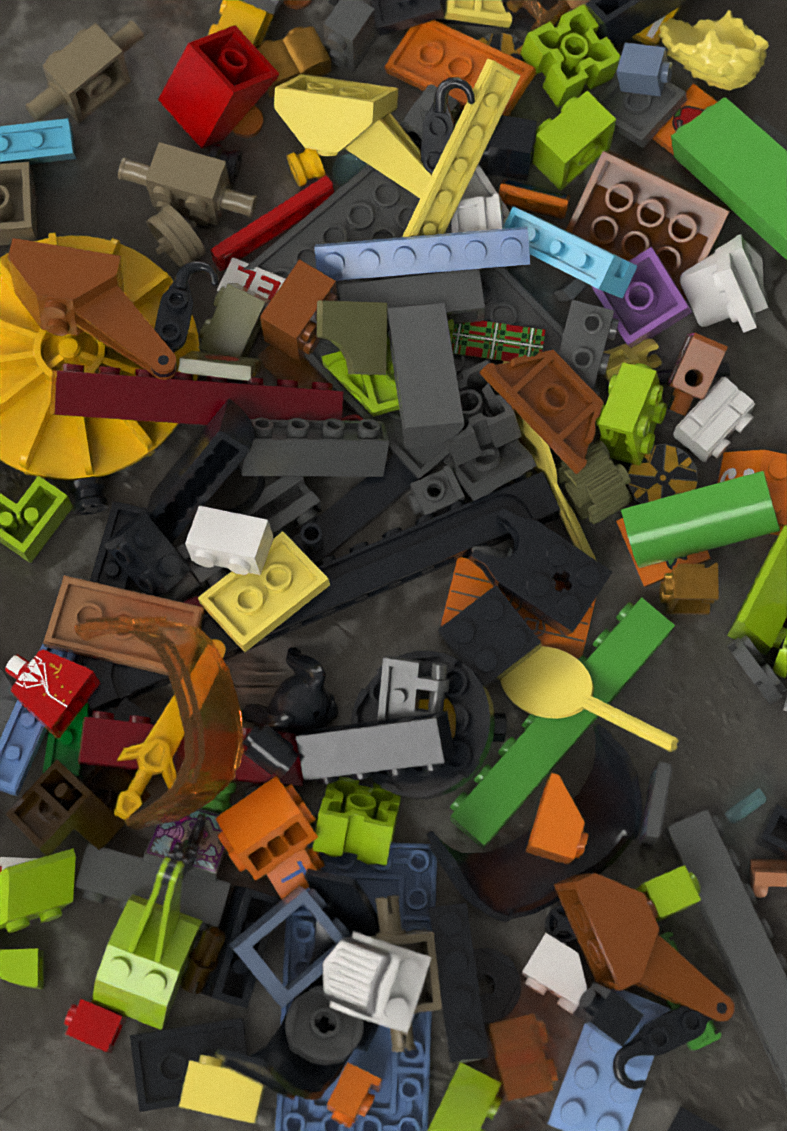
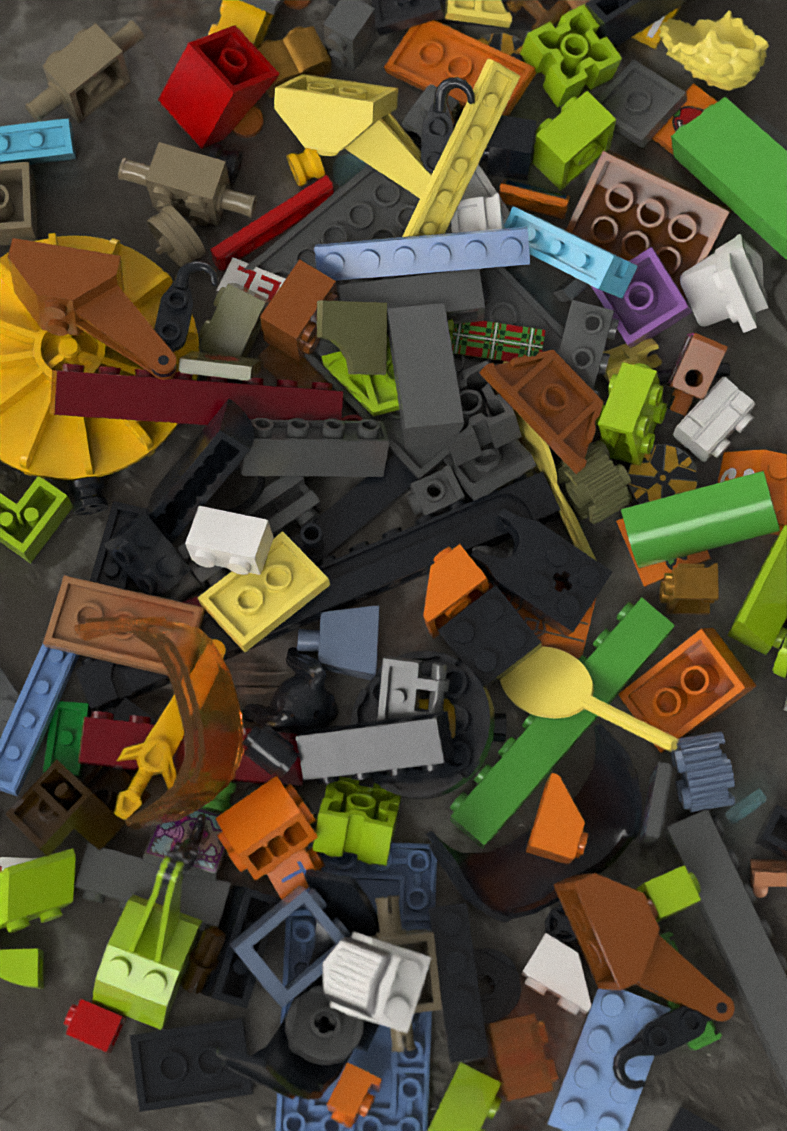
red torso [5,650,101,739] -> none
light yellow brick [179,1055,265,1124] -> none
black brick [573,982,643,1047] -> none
sand blue brick [616,43,672,96] -> none
dark grey plate [727,635,787,705] -> none
none -> sand blue torso [297,606,380,680]
none -> orange slope [423,544,490,639]
none -> orange slope [618,628,757,753]
none -> sand blue brick [670,731,735,812]

